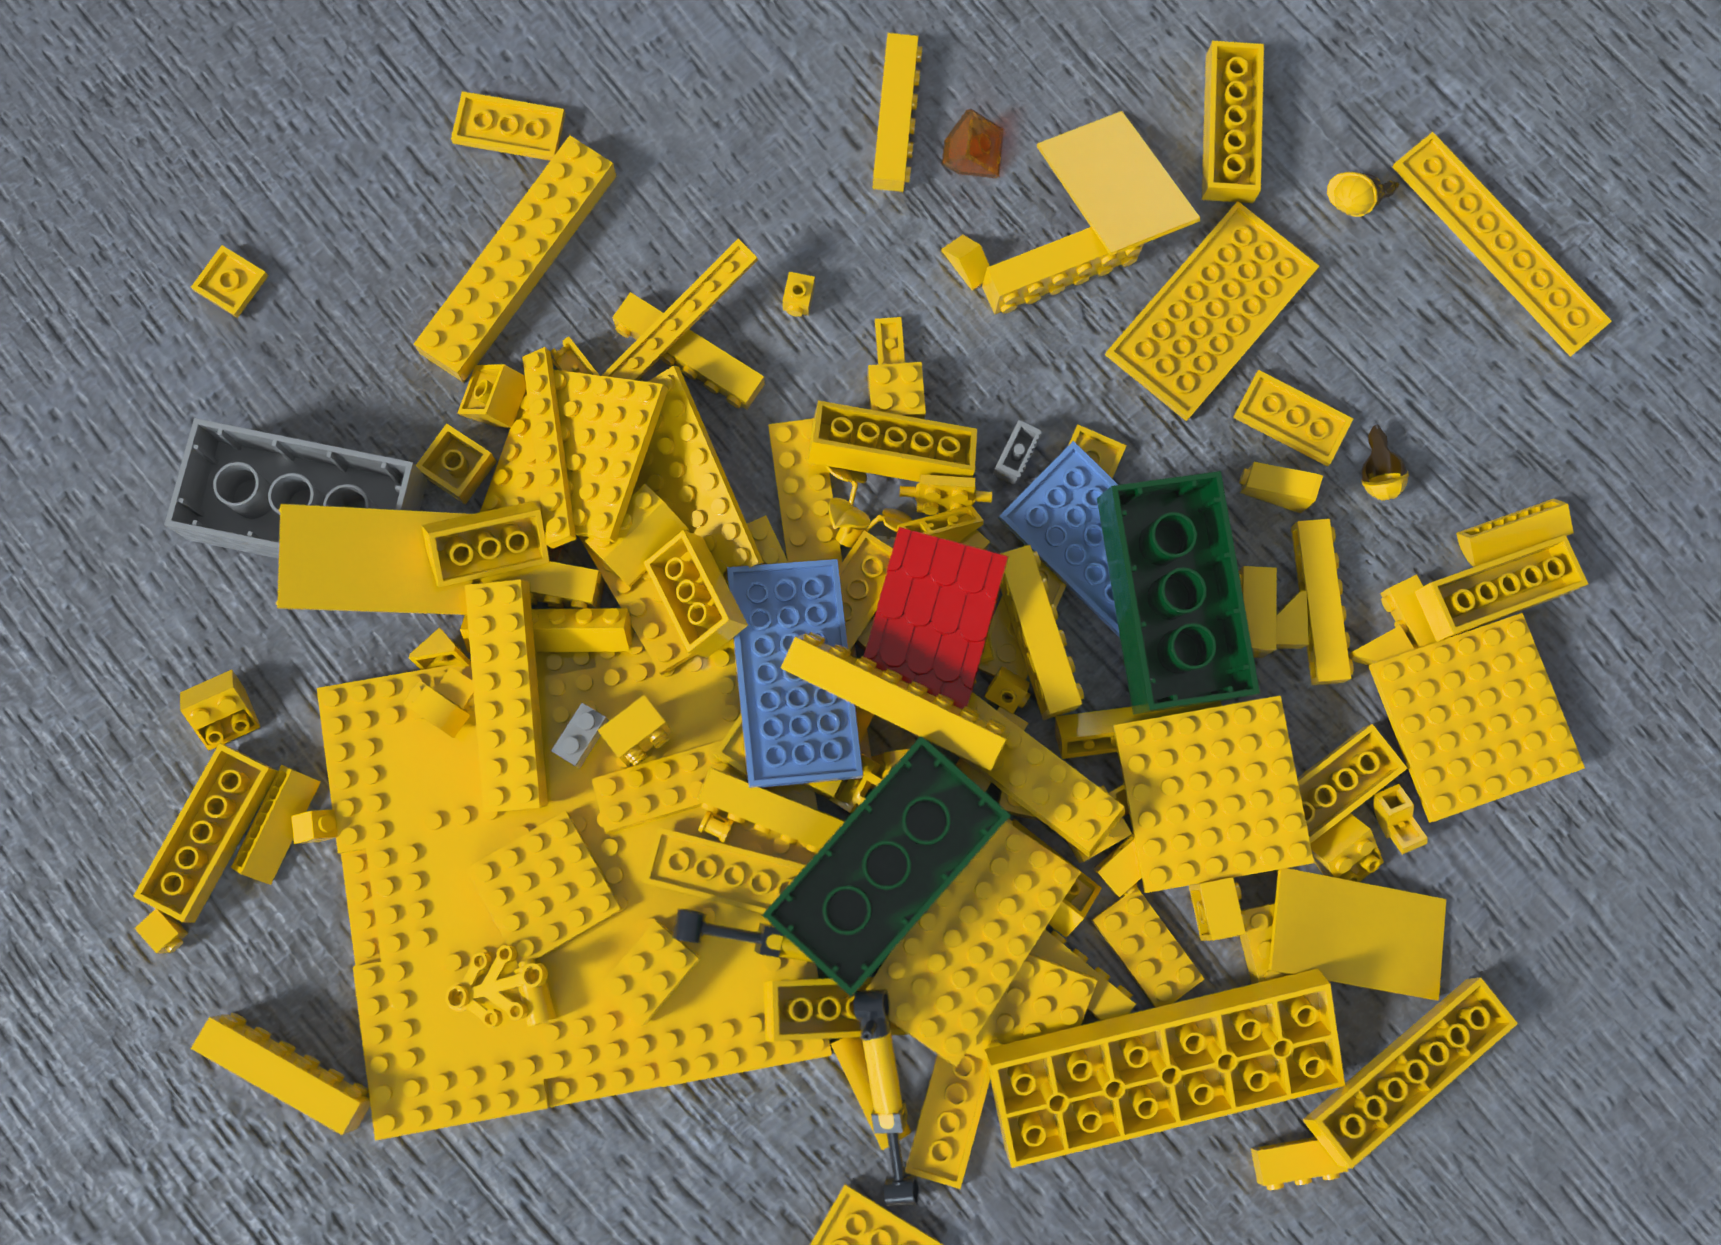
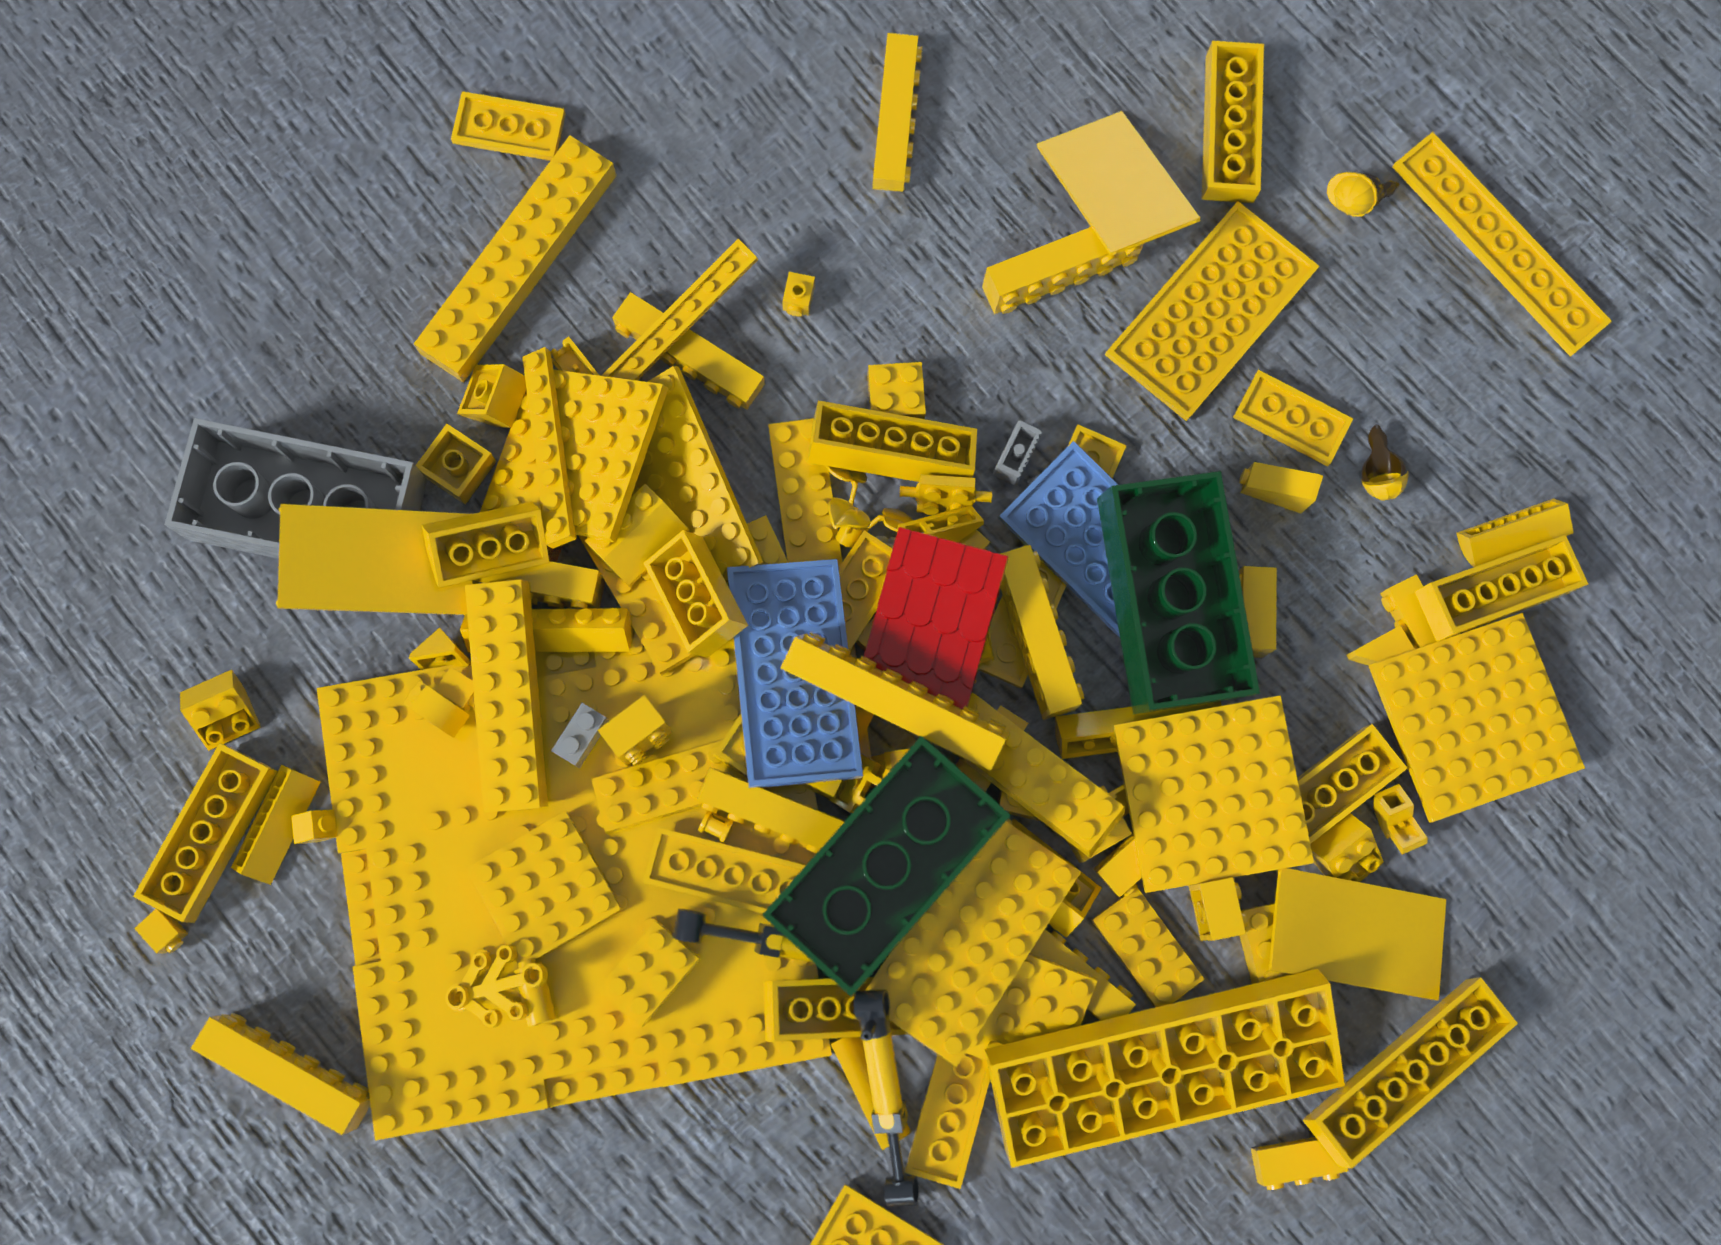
yellow plate [191,245,268,318] -> none
yellow plate [875,317,905,364] -> none
yellow slope [941,234,990,291] -> none
clear orange slope [942,109,1004,178] -> none
yellow brick [985,666,1030,714] -> none
yellow slope [1276,591,1309,649] -> none
yellow brick [1291,519,1354,685] -> none

